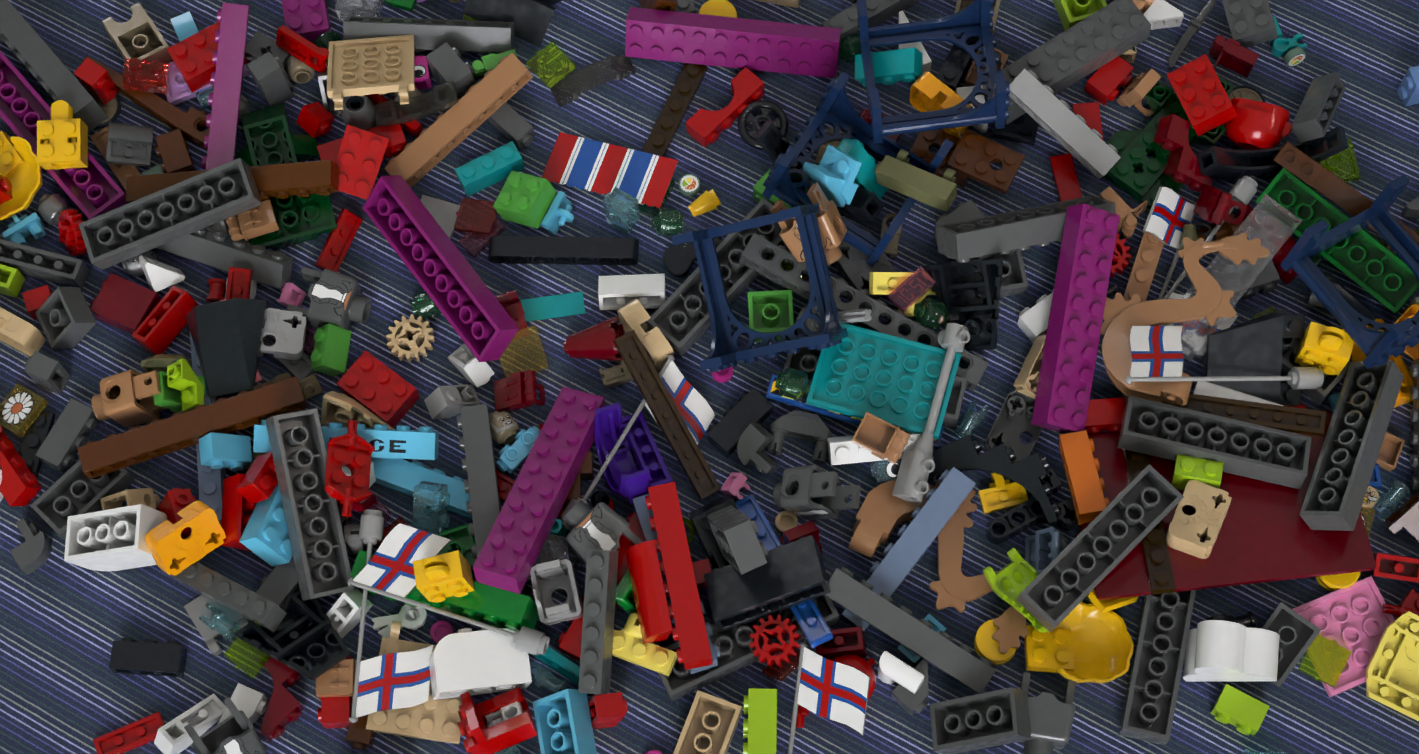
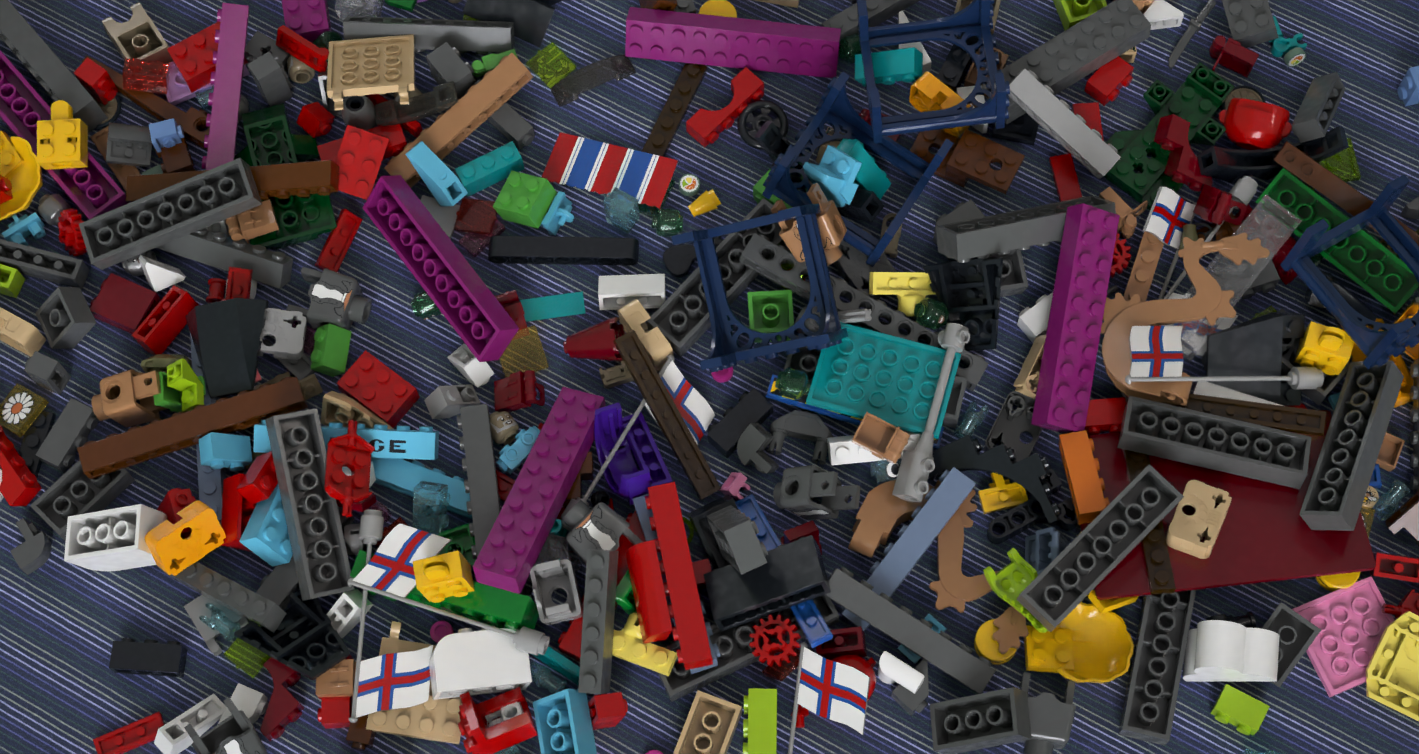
red brick [22,284,54,320] -> none
tan torso [100,488,160,511] -> none
medium azure slope [170,11,199,41] -> none
bright pink tile [276,283,306,308] -> none
white piece [372,604,428,638] -> none
tan gear [386,314,435,363] -> none
dark pink brick [415,56,433,90] -> none
tan tile [775,511,798,534] -> none
olive brick [874,149,957,213] -> none
clear pink tile [888,266,936,313] -> none
medium nougat piece [1117,68,1161,117] -> none
red brick [1166,54,1238,137] -> none
lime brick [1171,454,1224,490] -> none
clear neon green piece [1298,634,1352,688] -> none
none -> medium blue brick [148,118,184,153]
none -> medium azure slope [405,141,468,206]

